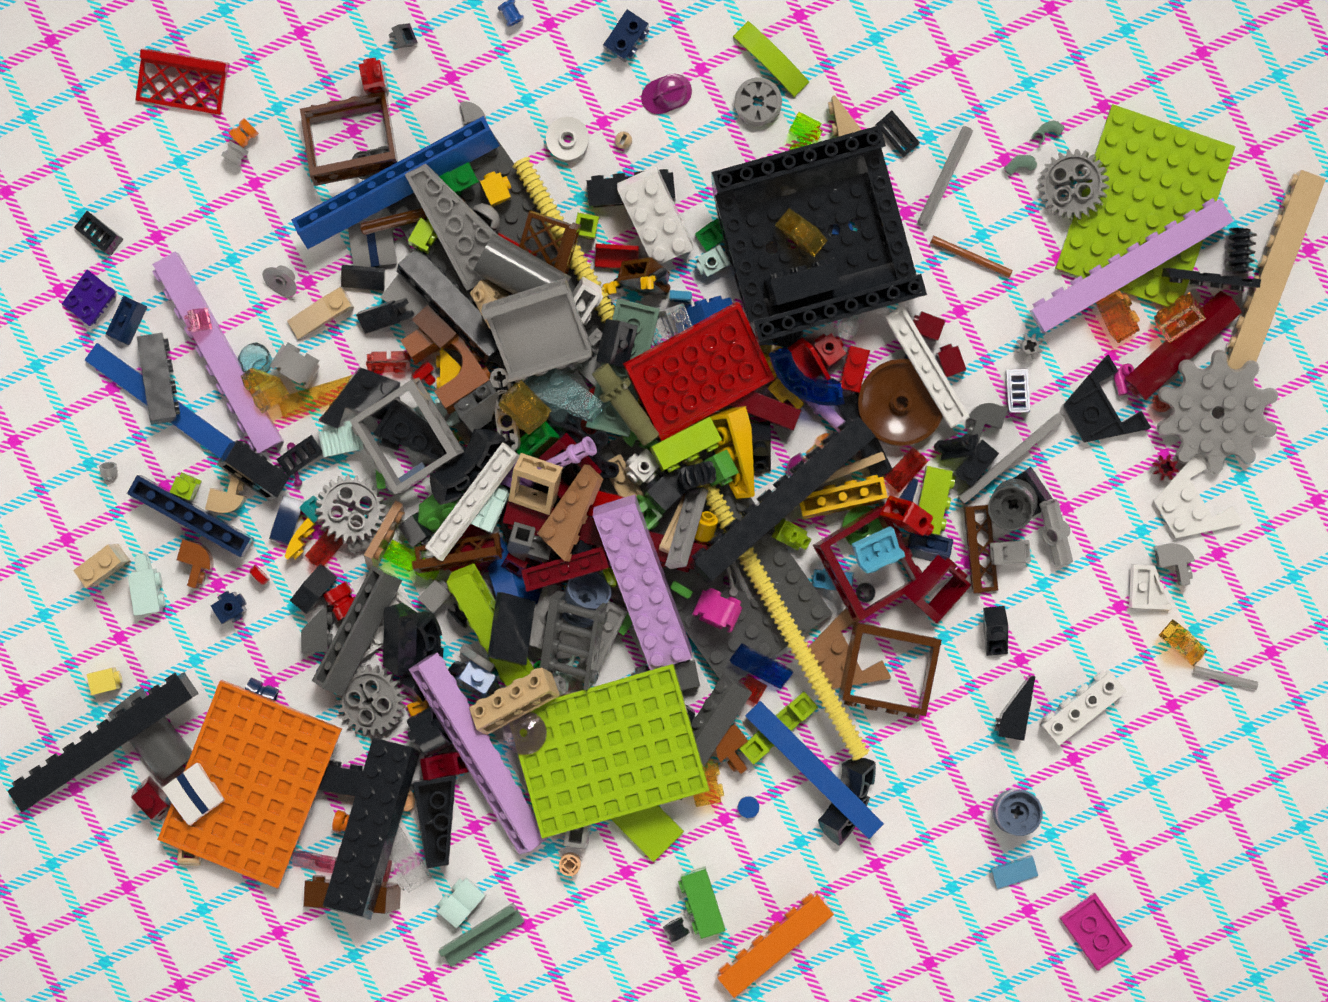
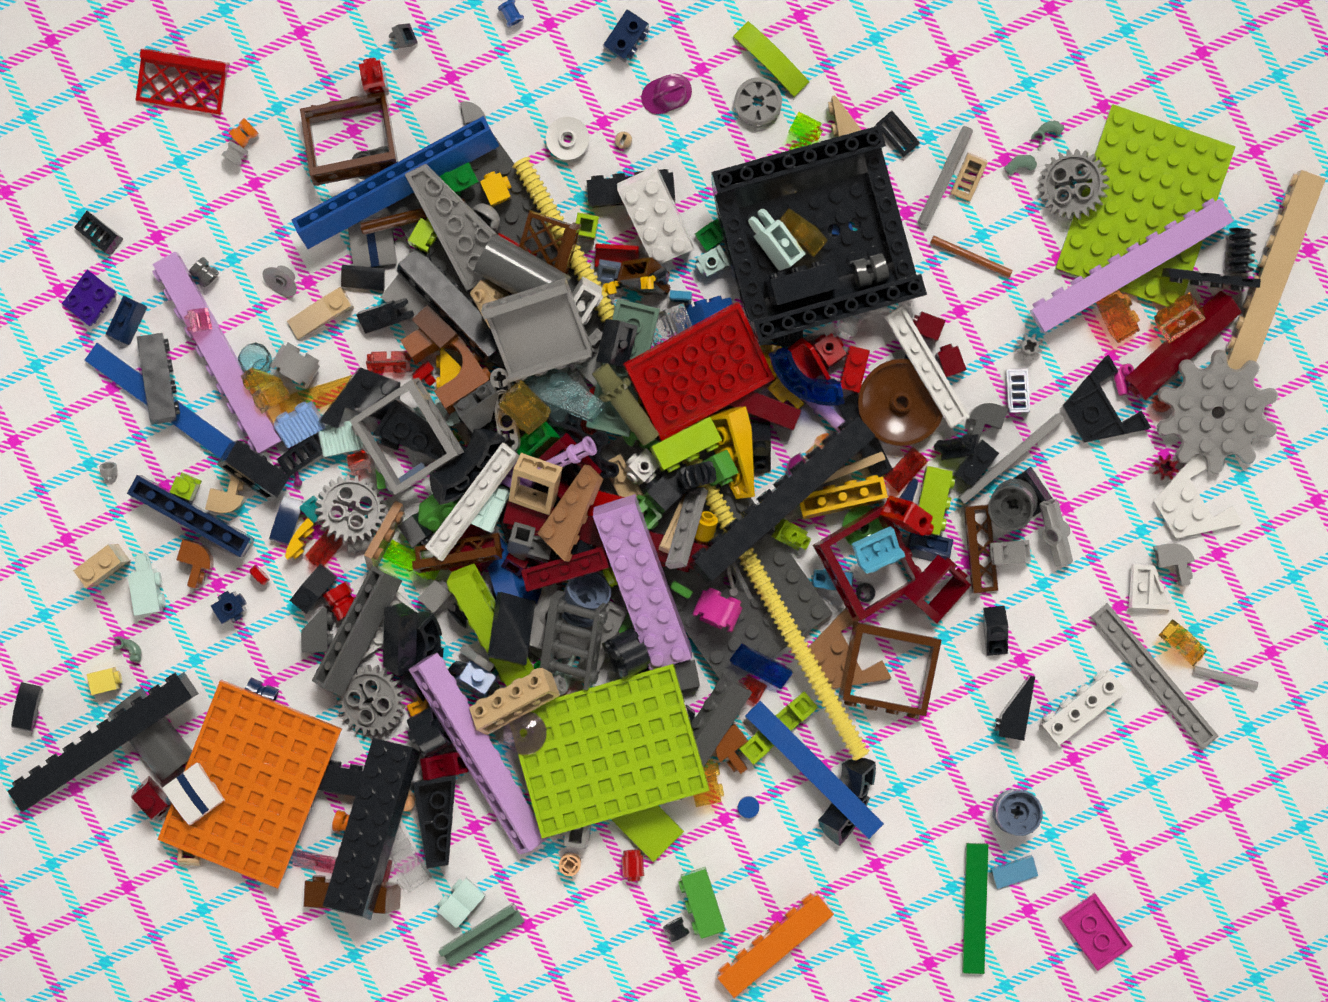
none -> black slope [11,682,43,732]
none -> sand green arm [113,636,142,662]
none -> dark grey wheel [189,257,219,287]
none -> light blue brick [274,401,325,448]
none -> clear red tile [347,450,372,477]
none -> sand blue tile [597,259,621,283]
none -> black brick [602,628,650,679]
none -> red brick [622,849,645,881]
none -> light aqua hinge [748,209,805,271]
none -> dark grey wheel [852,253,889,288]
none -> tan slope [950,152,988,202]
none -> green tile [962,843,989,974]
none -> light grey tile [1090,603,1219,750]

